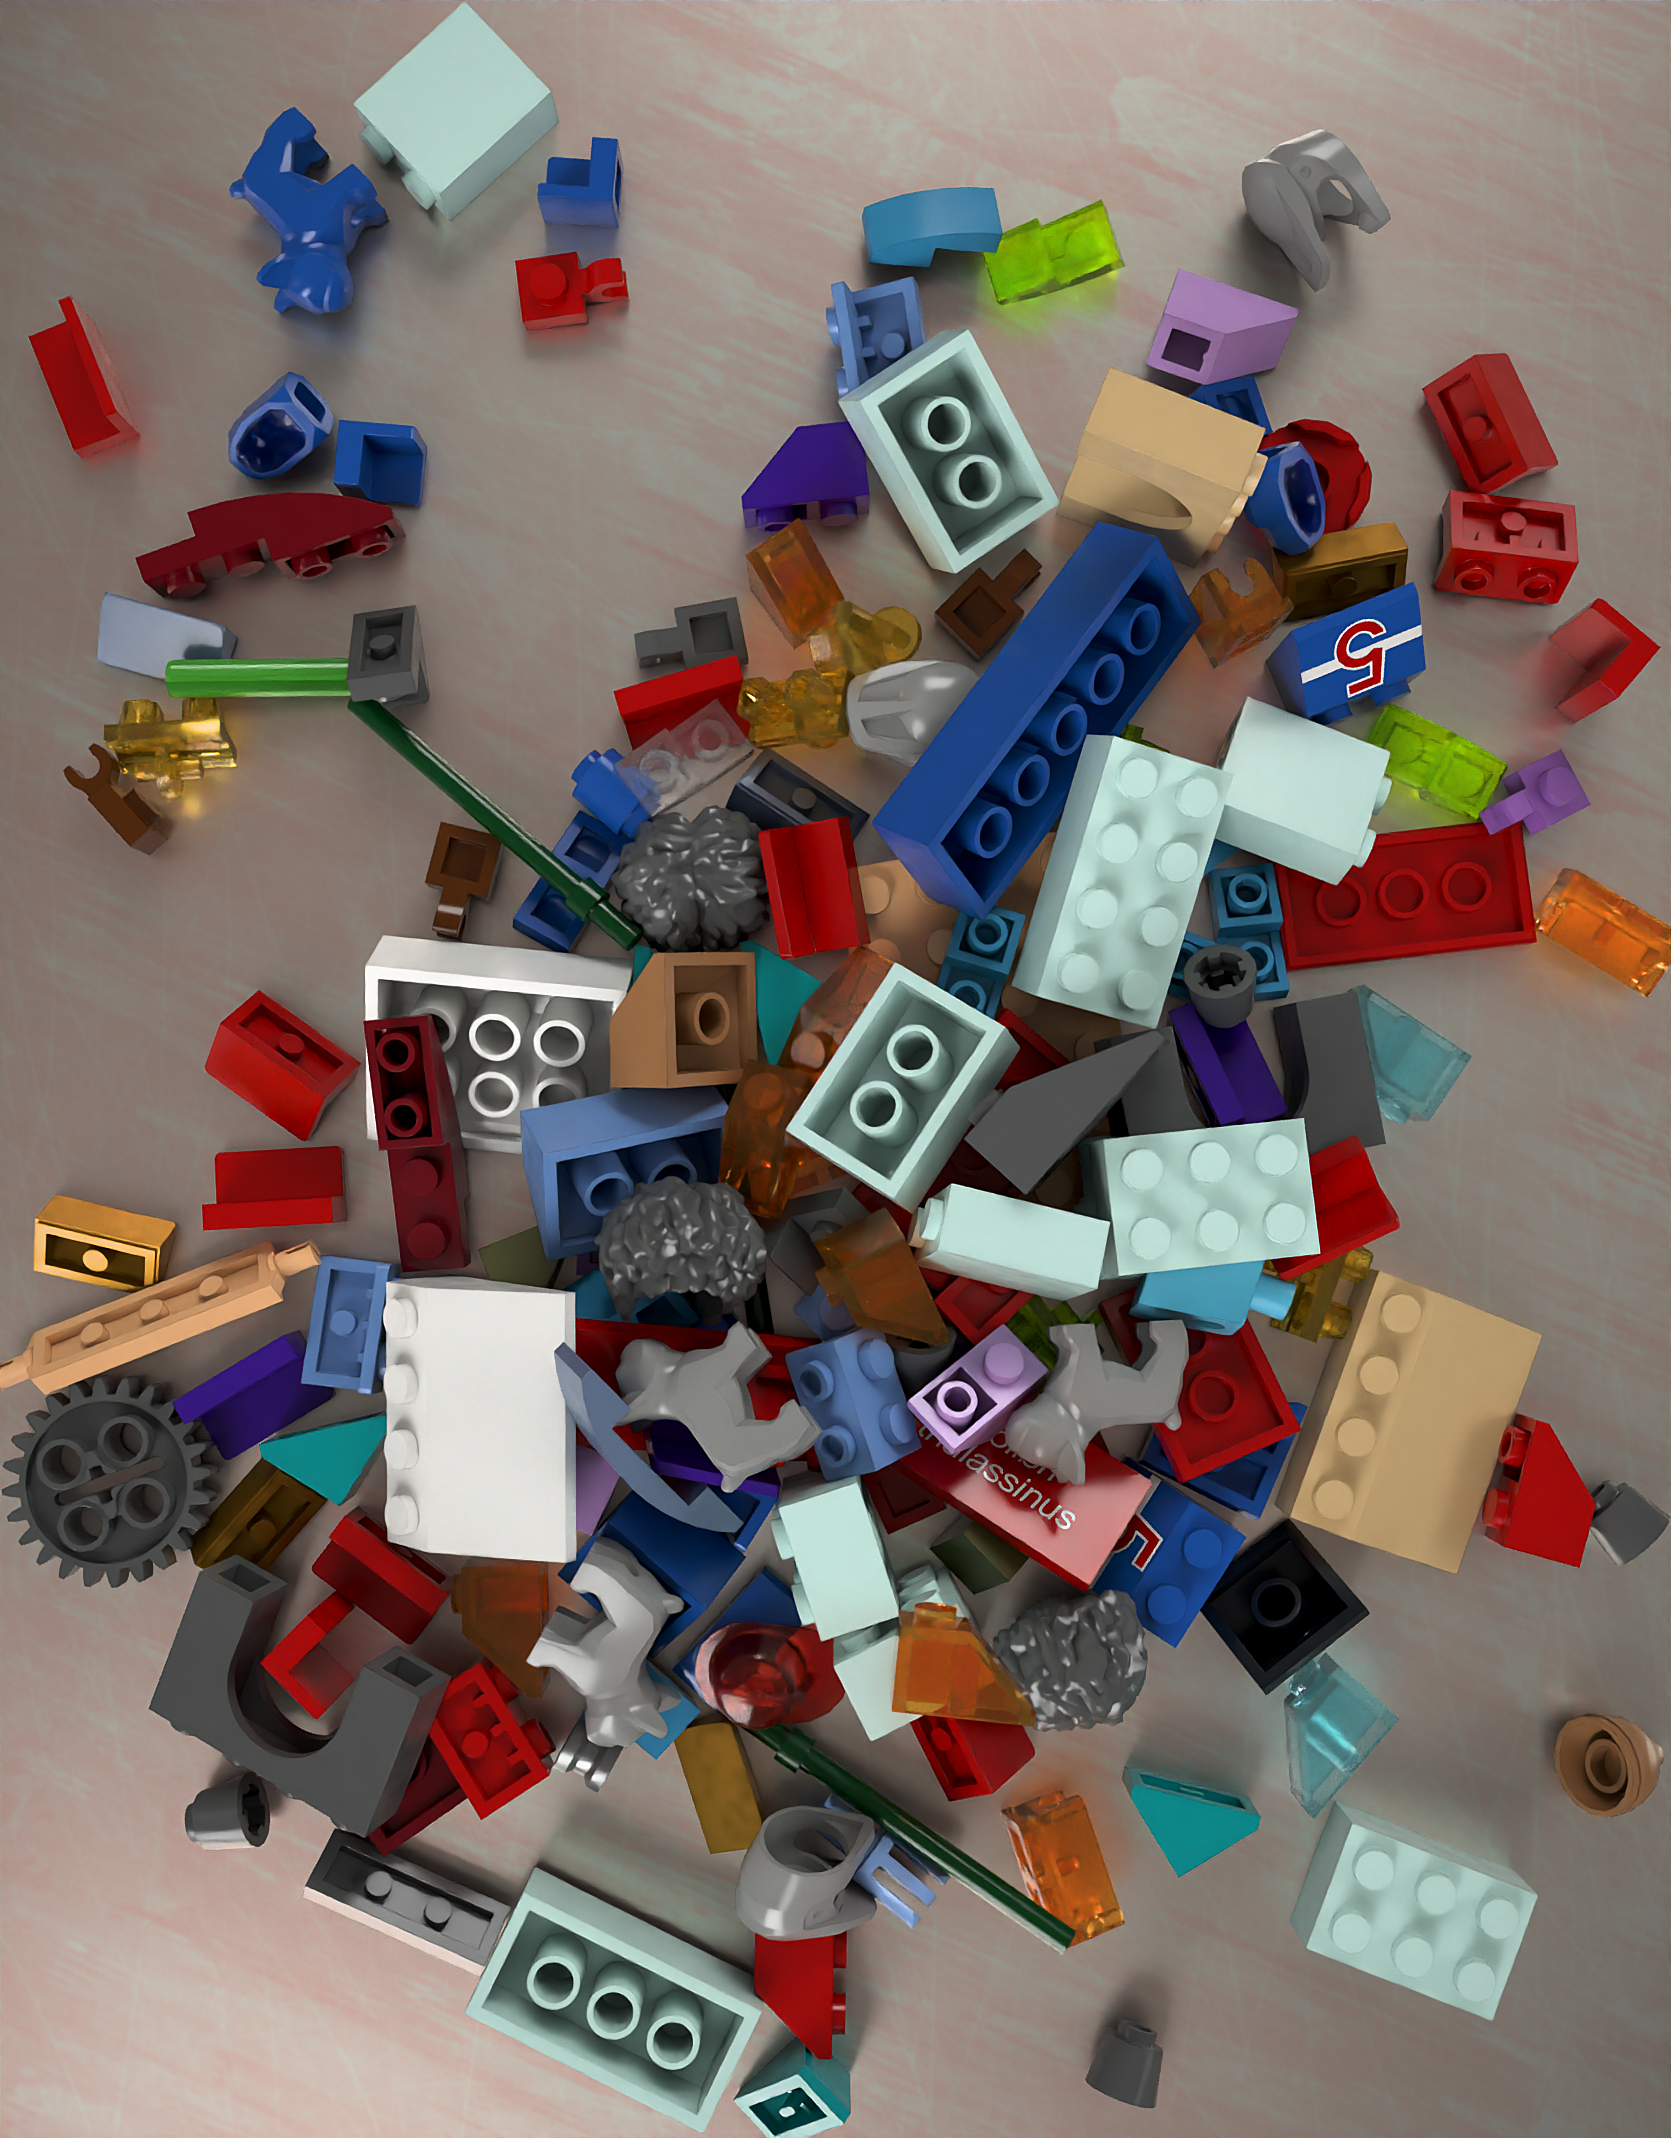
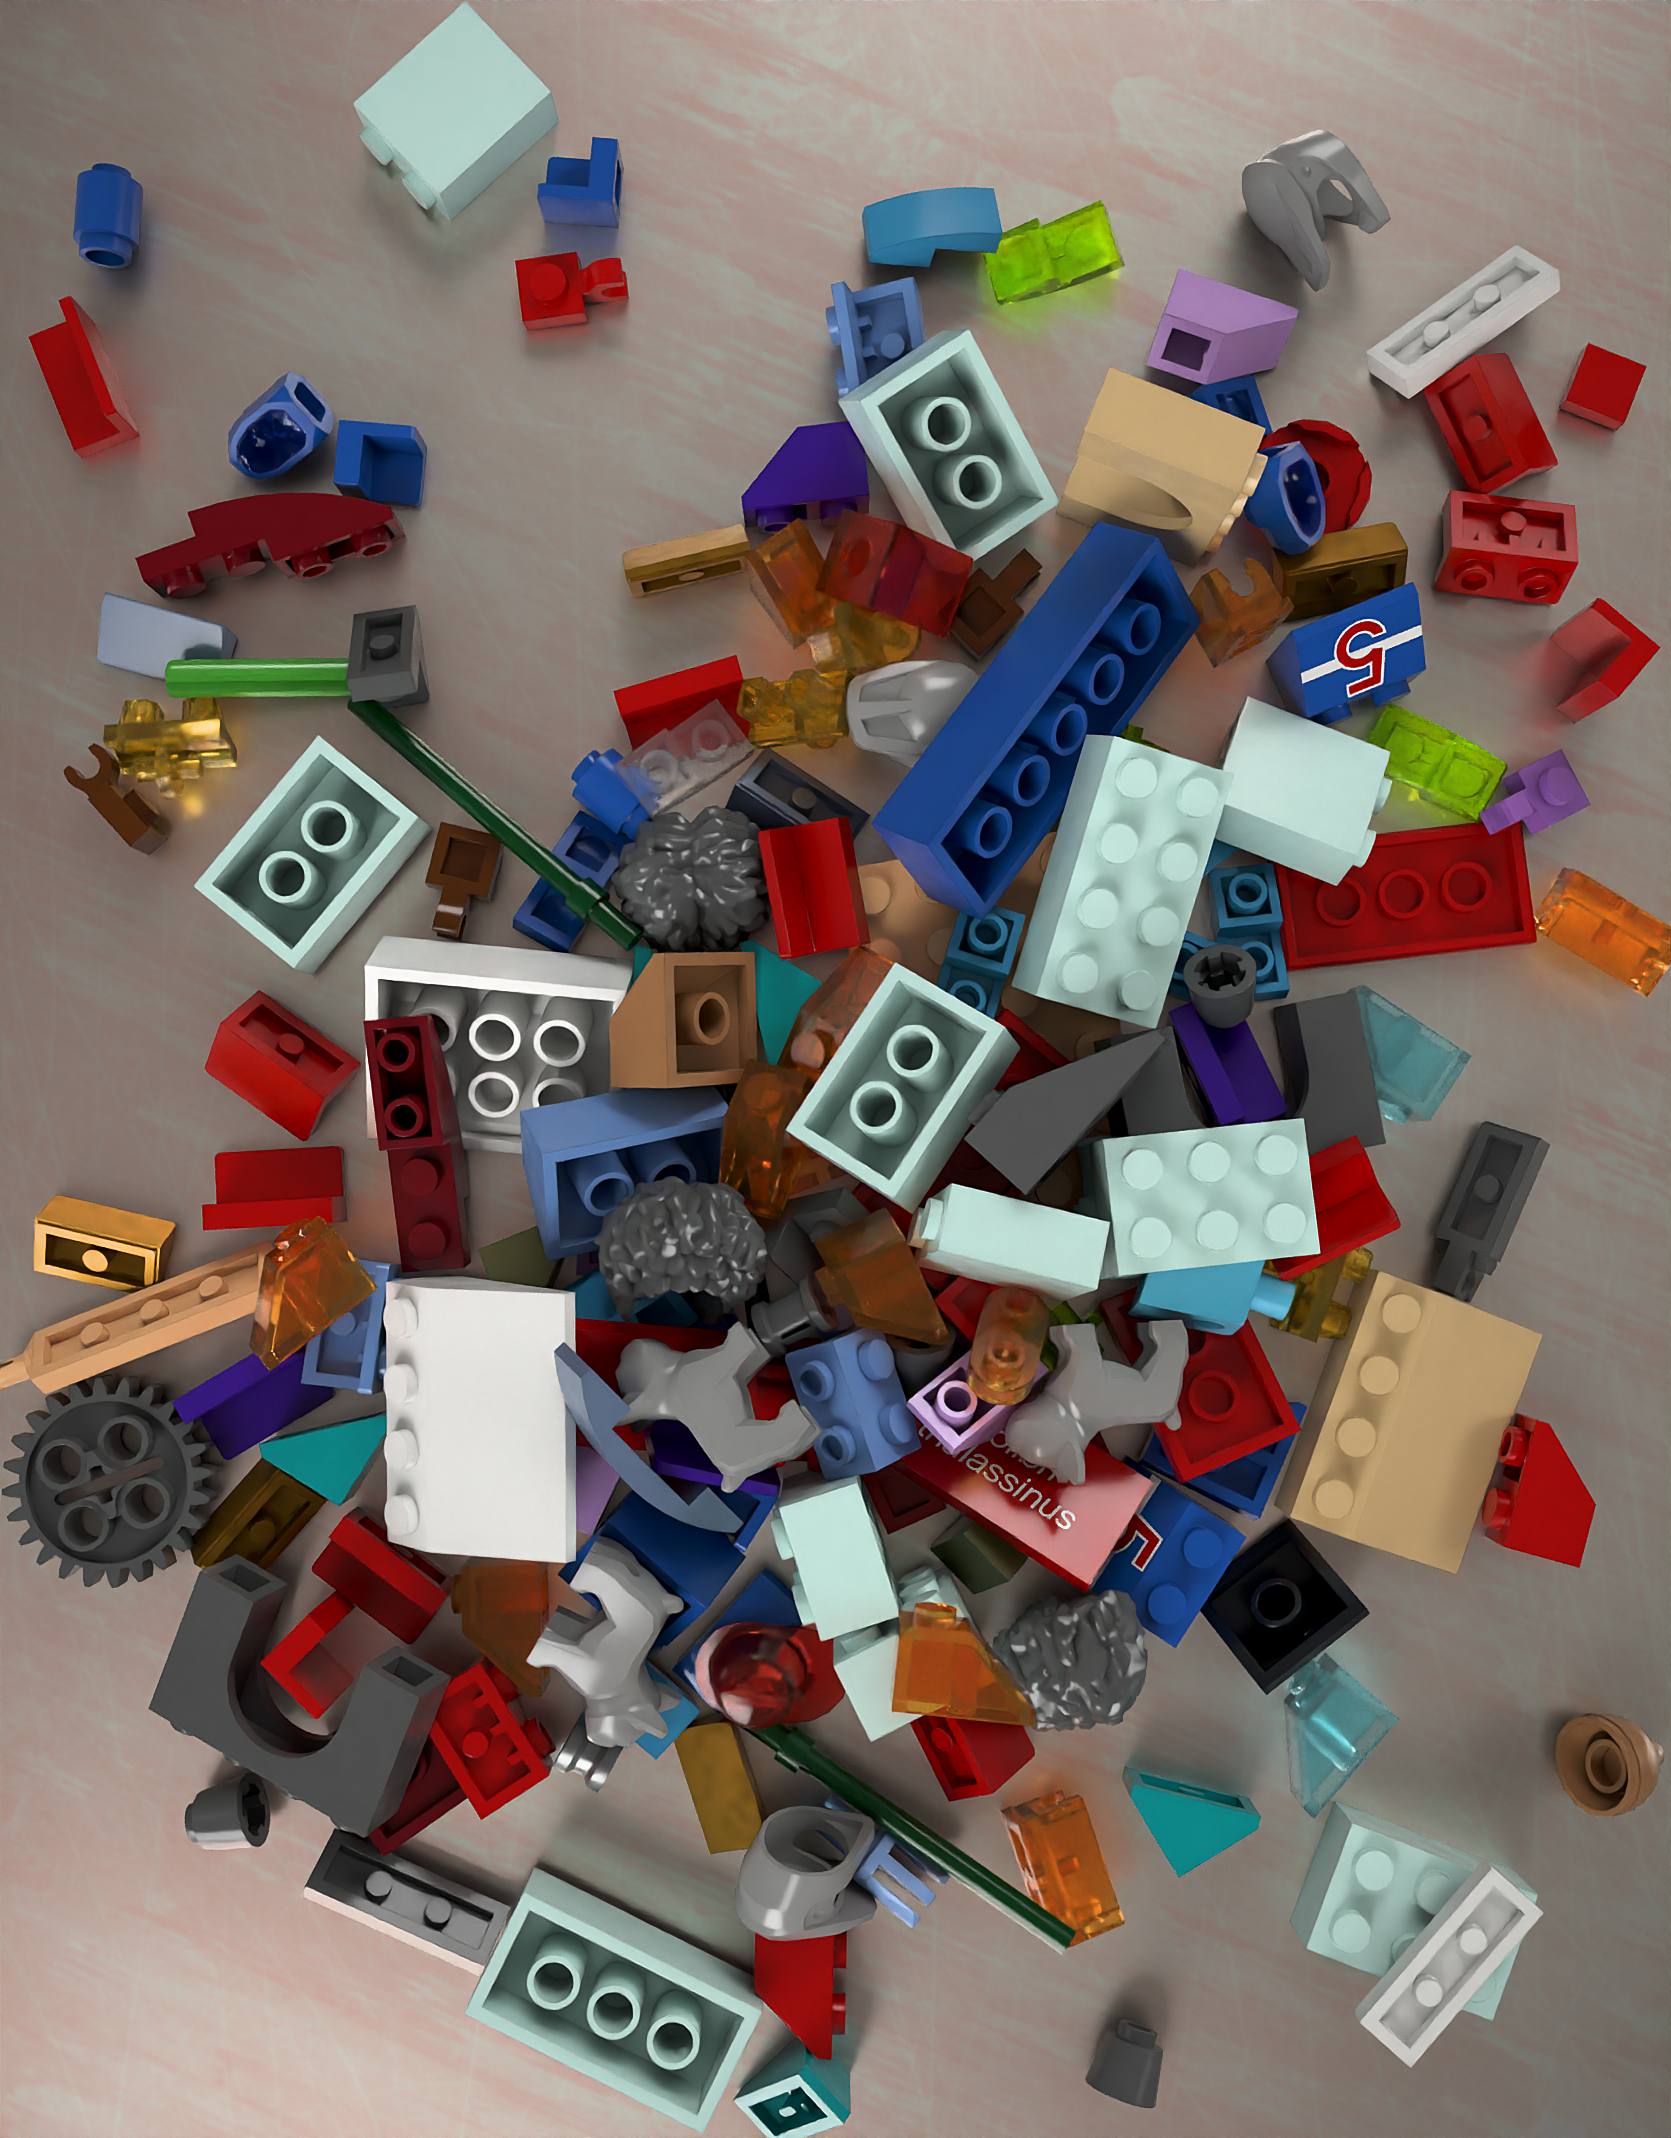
blue animal [229,107,388,316] -> none
dark grey plate [634,597,749,670] -> none
dark grey hat [1590,1480,1670,1566] -> none
none -> blue brick [73,163,143,268]
none -> light aqua brick [194,735,432,975]
none -> clear orange slope [249,1216,379,1371]
none -> pearl gold slope [622,524,753,597]
none -> dark grey bush [751,1277,838,1359]
none -> clear red piece [815,509,973,638]
none -> clear orange plate [966,1287,1049,1405]
none -> white plate [1353,1859,1543,2068]
none -> white plate [1366,245,1561,399]
none -> dark grey hinge [1431,1120,1550,1303]
none -> red tile [1559,343,1647,431]

